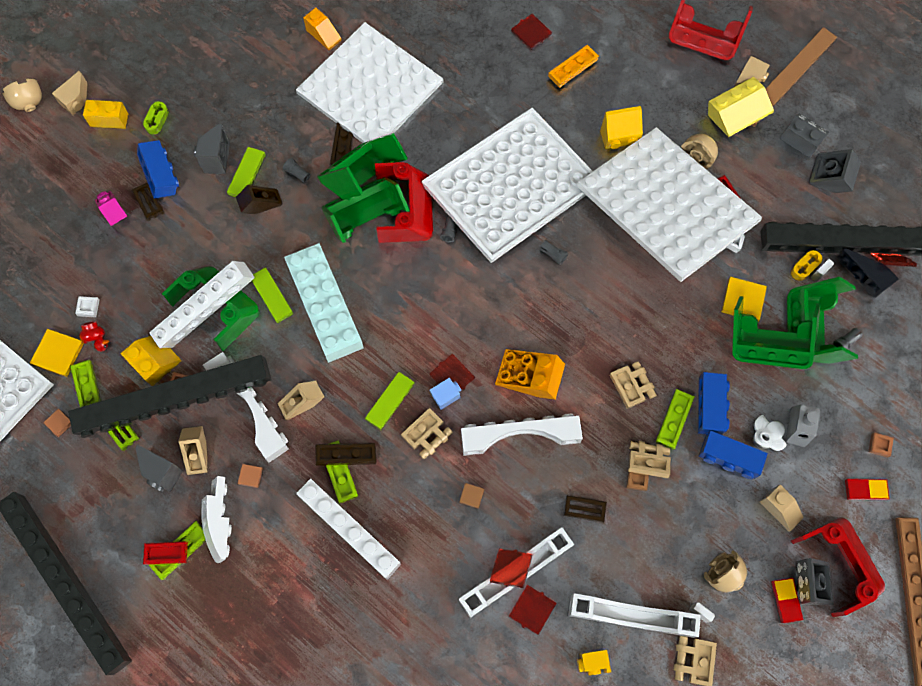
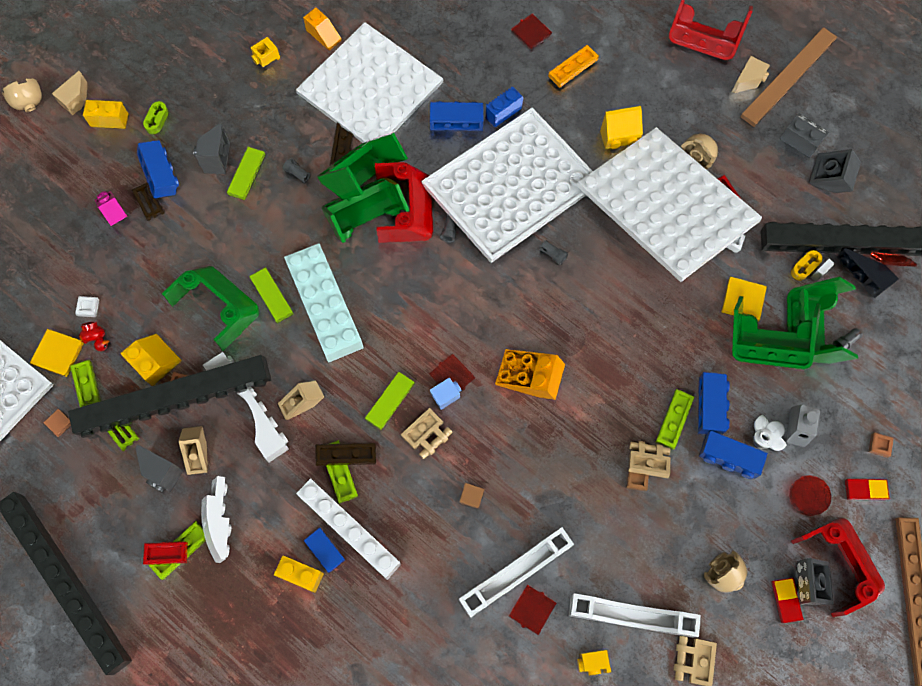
white brick [149,261,255,348] -> none
dark brown slope [236,185,282,214] -> none
nougat tile [237,464,263,488] -> none
white arch [461,414,583,456] -> none
clear red piece [490,548,532,589] -> none
dark brown tile [563,495,607,523] -> none
tan plate [610,361,657,409] -> none
white tile [689,602,715,623] -> none
light yellow slope [708,77,774,137] -> none
tan slope [760,484,804,532] -> none
none -> yellow brick [250,37,280,67]
none -> yellow brick [274,556,324,593]
none -> blue tile [304,528,345,573]
none -> blue brick [430,101,483,131]
none -> blue brick [485,87,524,127]
none -> clear red tile [789,475,832,516]

